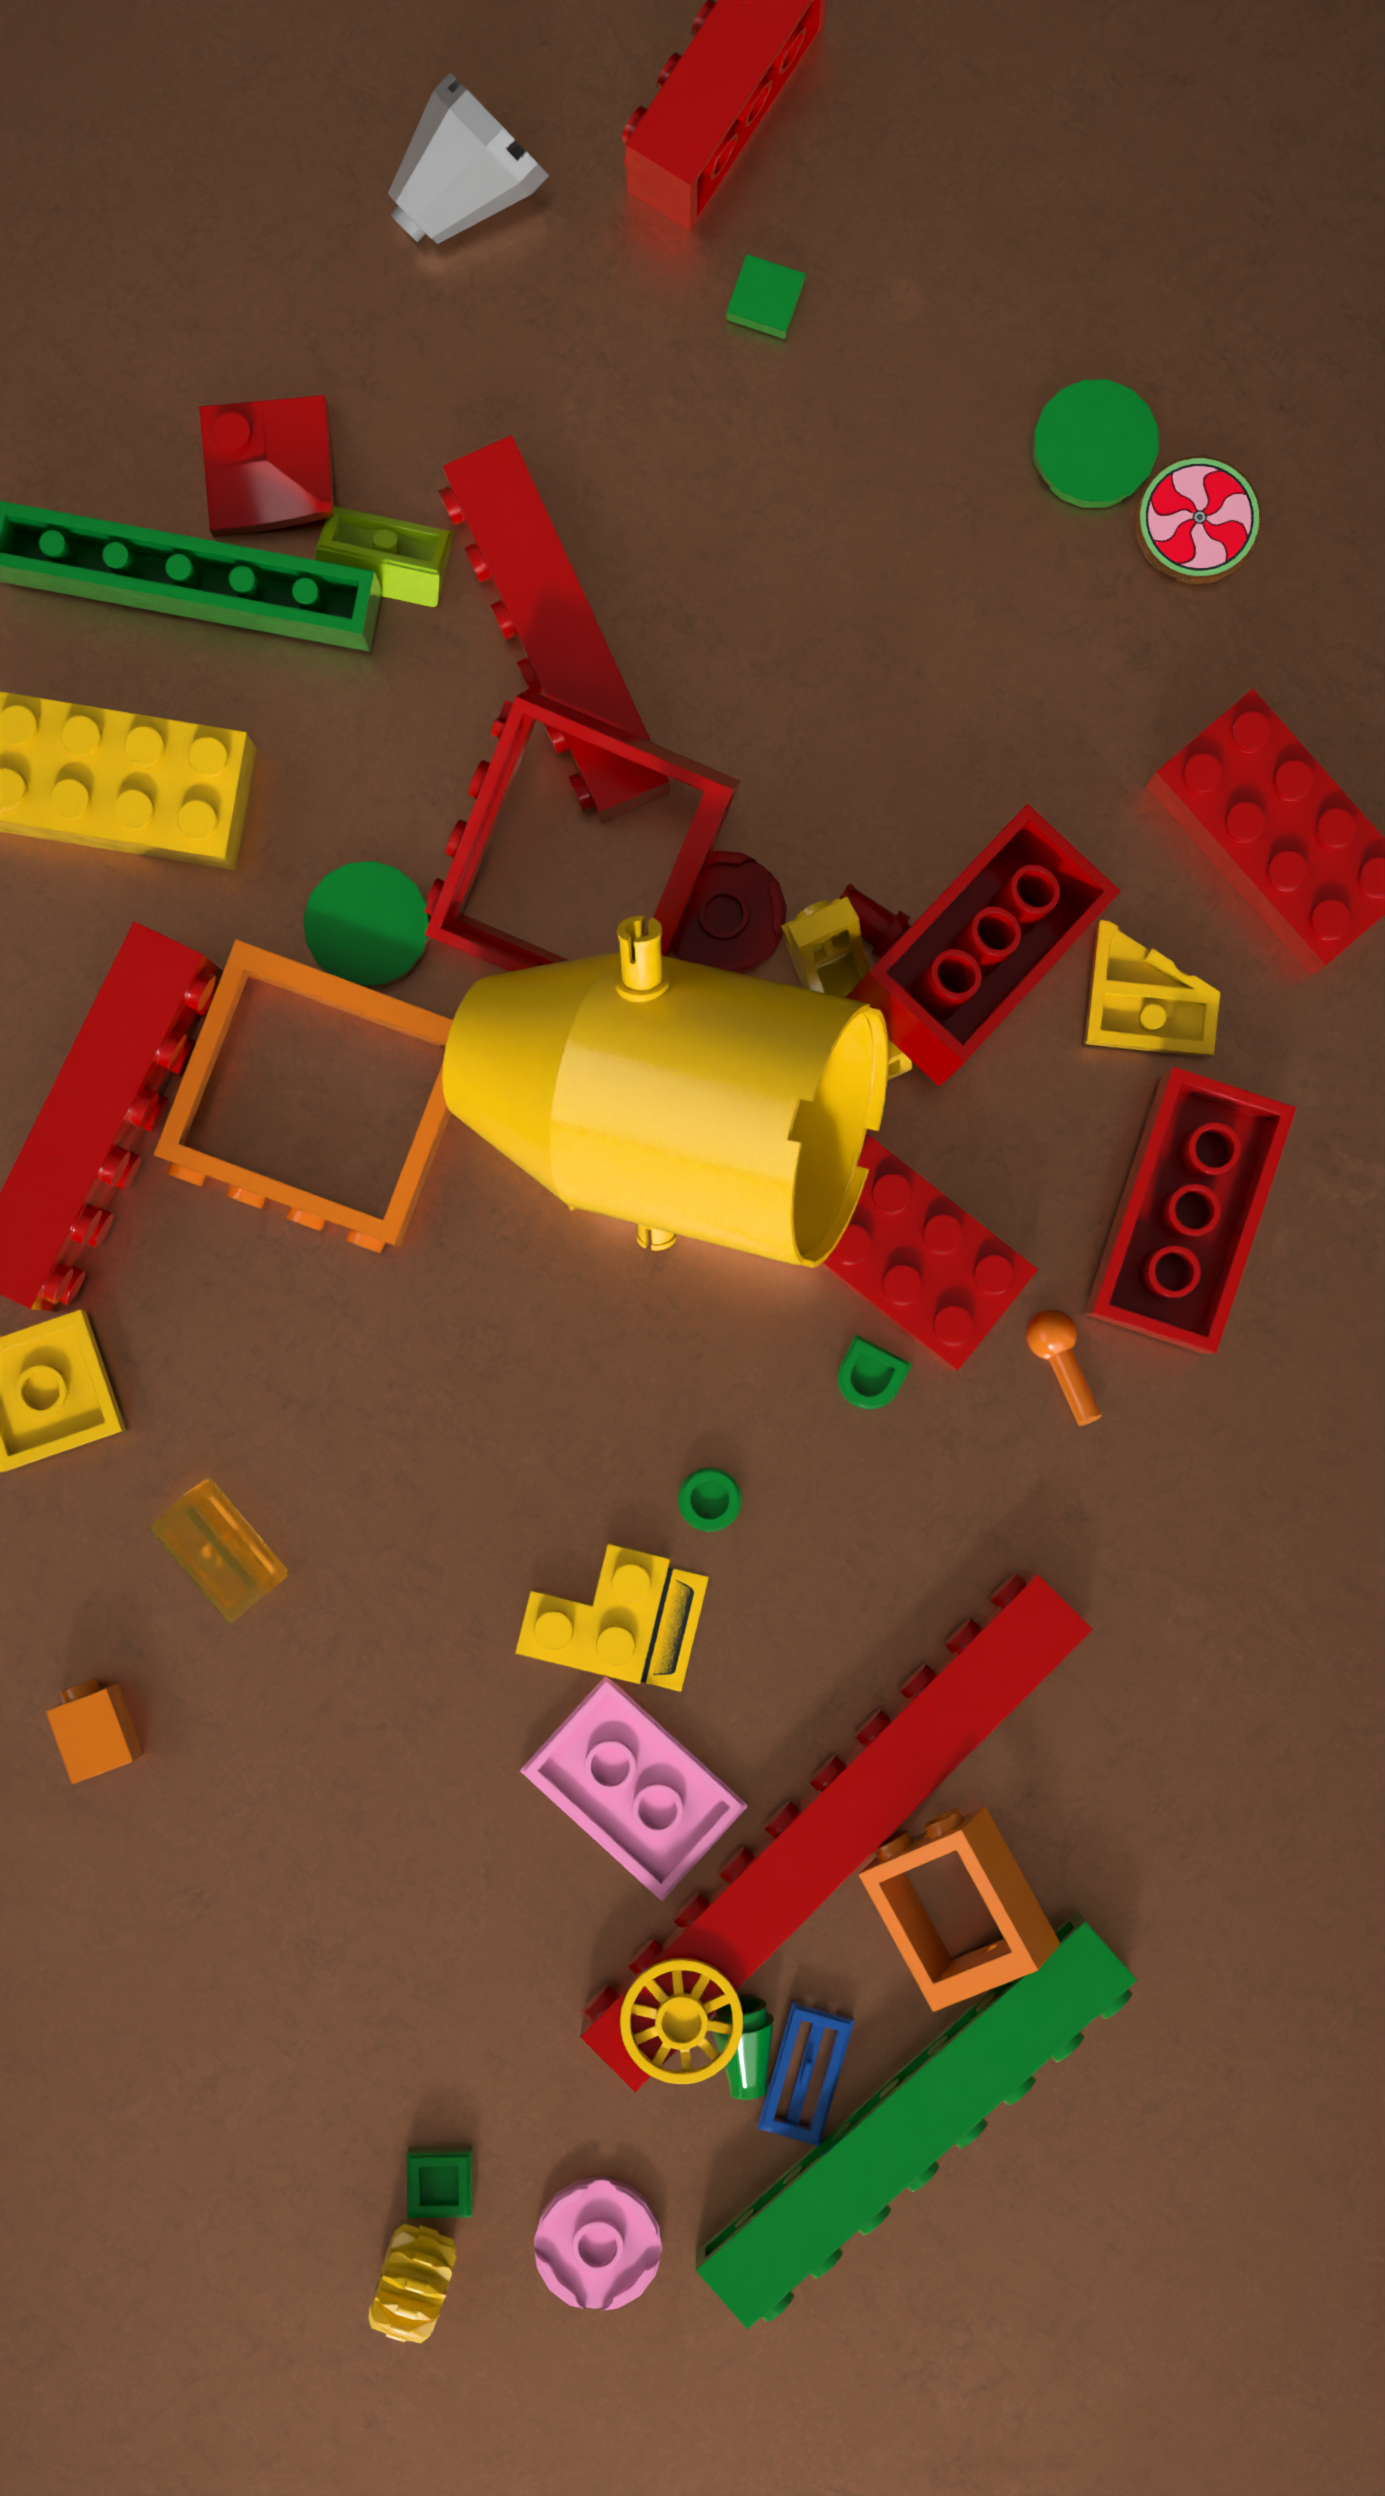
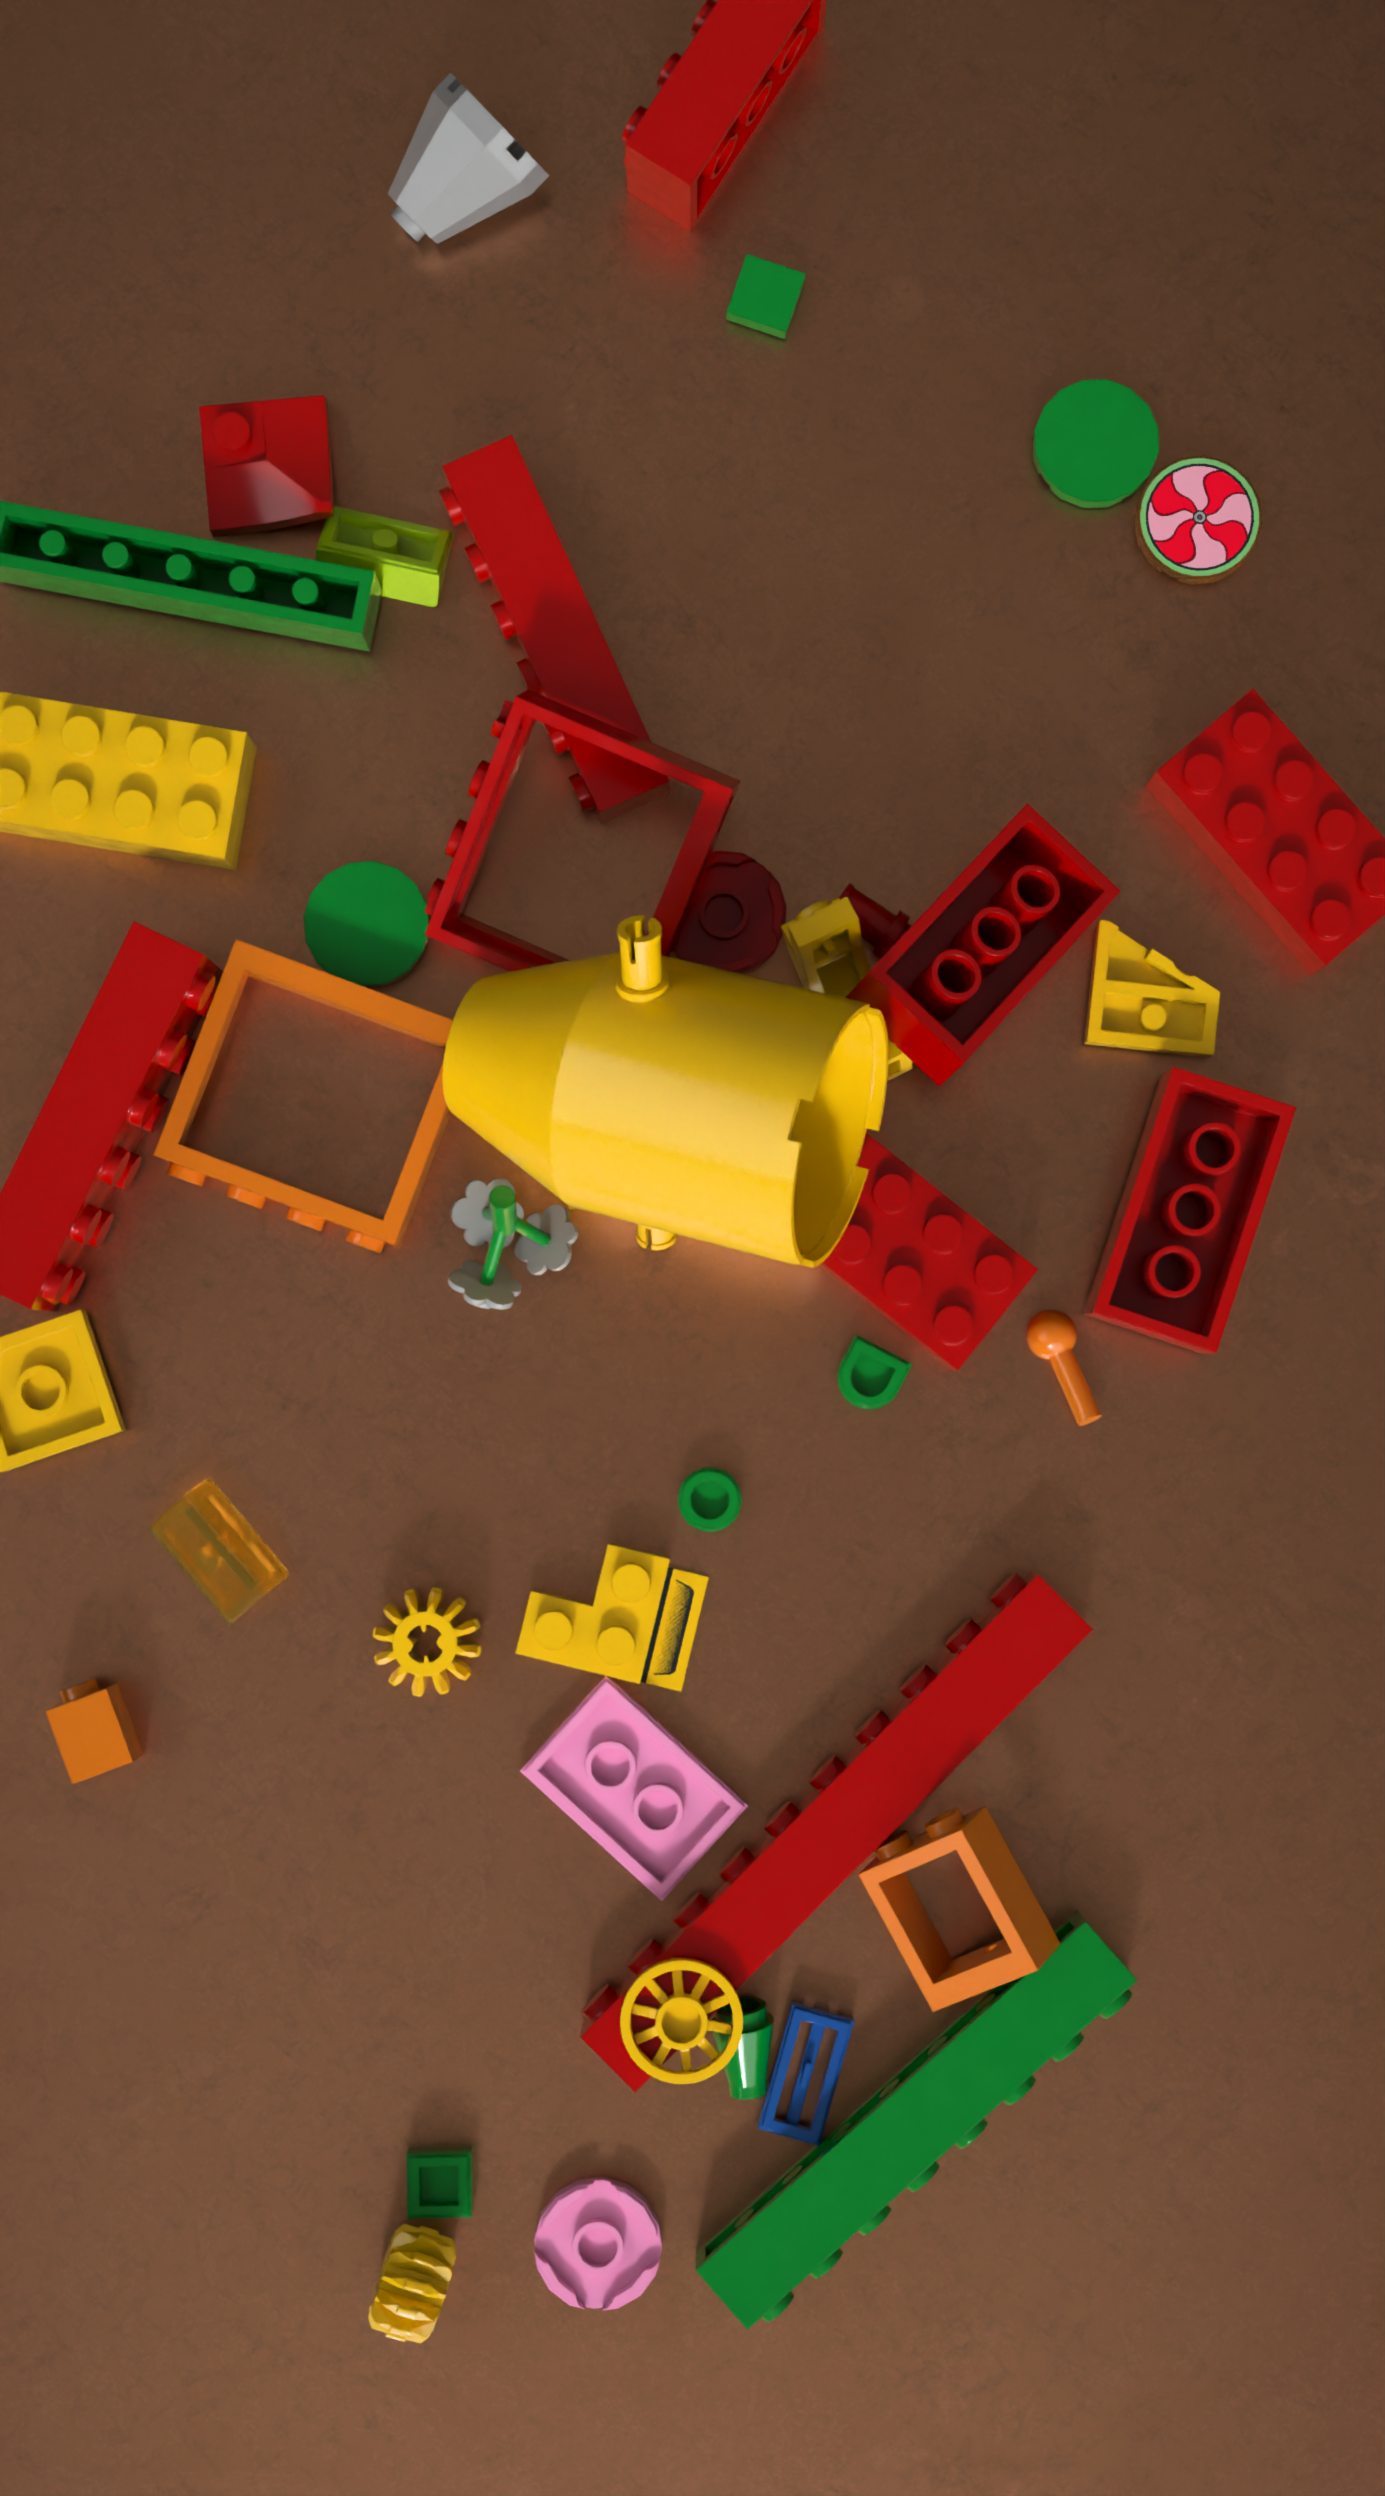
none -> yellow gear [372,1586,482,1697]
none -> light grey plant [448,1178,579,1310]

